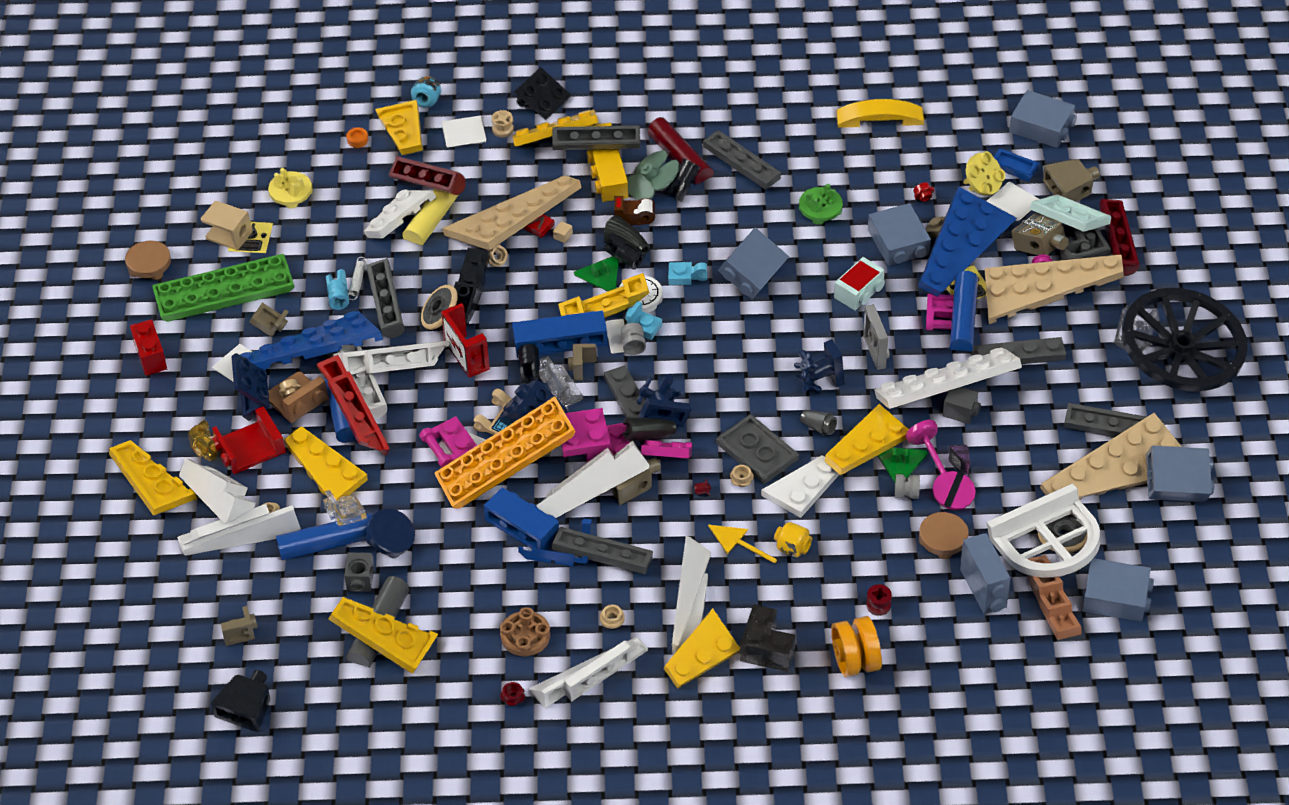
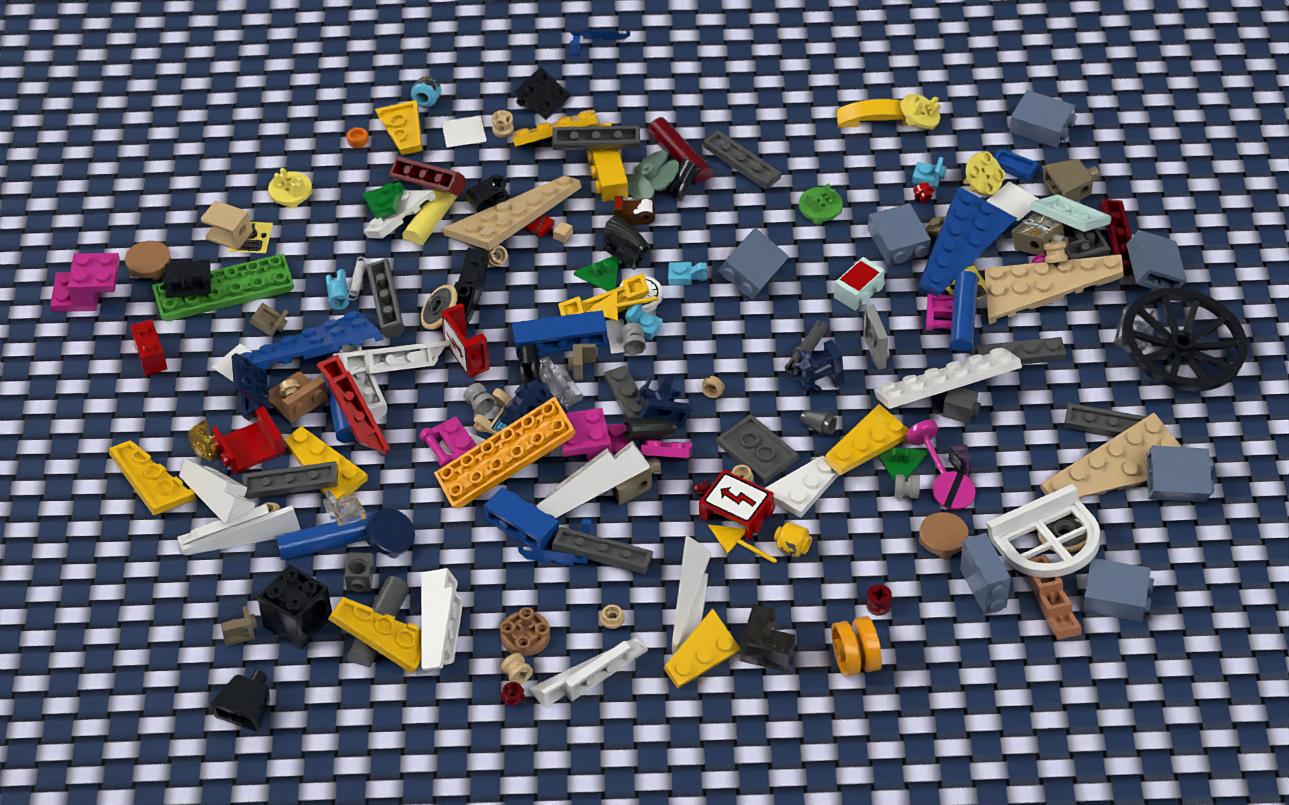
none -> dark pink bracket [50,253,120,312]
none -> black hinge [163,259,211,298]
none -> dark grey plate [242,461,338,499]
none -> black brick [257,564,332,650]
none -> green wing [363,182,404,219]
none -> white wedge [421,568,464,671]
none -> light grey wheel [463,383,495,415]
none -> black piece [465,175,508,213]
none -> tan wheel [501,653,533,684]
none -> blue piece [570,30,631,55]
none -> yellow piece [585,291,659,321]
none -> panel [699,470,775,540]
none -> tan plate [702,376,725,398]
none -> dark grey pin [785,320,829,375]
none -> light yellow plate [900,94,941,130]
none -> medium azure bracket [912,157,947,187]
none -> tan wheel [1043,241,1068,263]
none -> sand blue brick [1126,230,1187,290]

